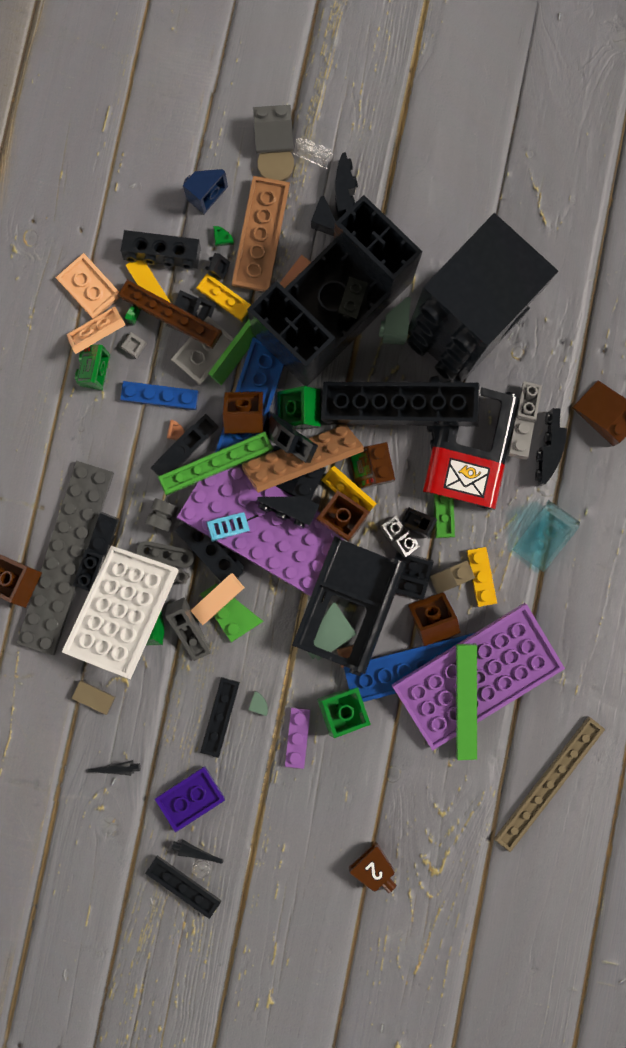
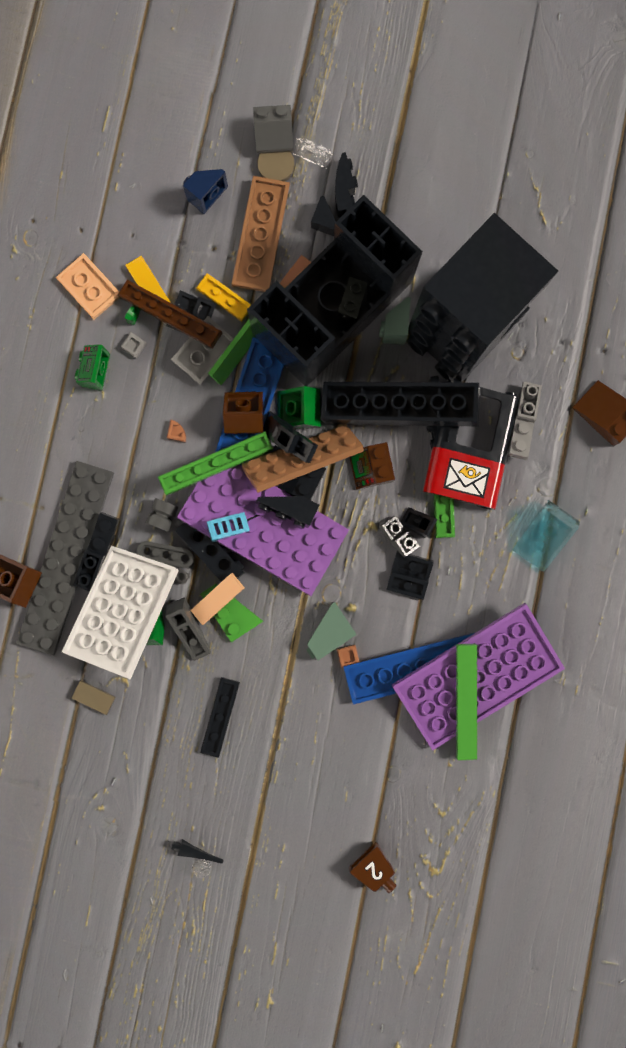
light nougat tile [67,307,126,354] -> none
black piece [87,760,141,776] -> none
black brick [120,230,201,269] -> none
blue plate [120,381,199,410] -> none
black plate [145,855,221,919] -> none
black slope [151,414,219,476] -> none
dark purple plate [155,766,225,833] -> none
black tile [205,253,231,280] -> none
green tile [213,226,234,246] -> none
sand green tile [249,691,268,716] -> none
medium lavender plate [285,707,310,769] -> none
black piece [292,536,406,676] -> none
reddish brown slope [316,491,370,542] -> none
green slope [317,687,371,739] -> none
yellow plate [322,466,377,511] -> none
reddish brown slope [408,592,461,646] -> none
dark tan slope [430,560,475,594] -> none
yellow plate [466,547,497,607] -> none
dark tan tile [494,716,605,852] -> none
black slope [535,408,567,486] -> none

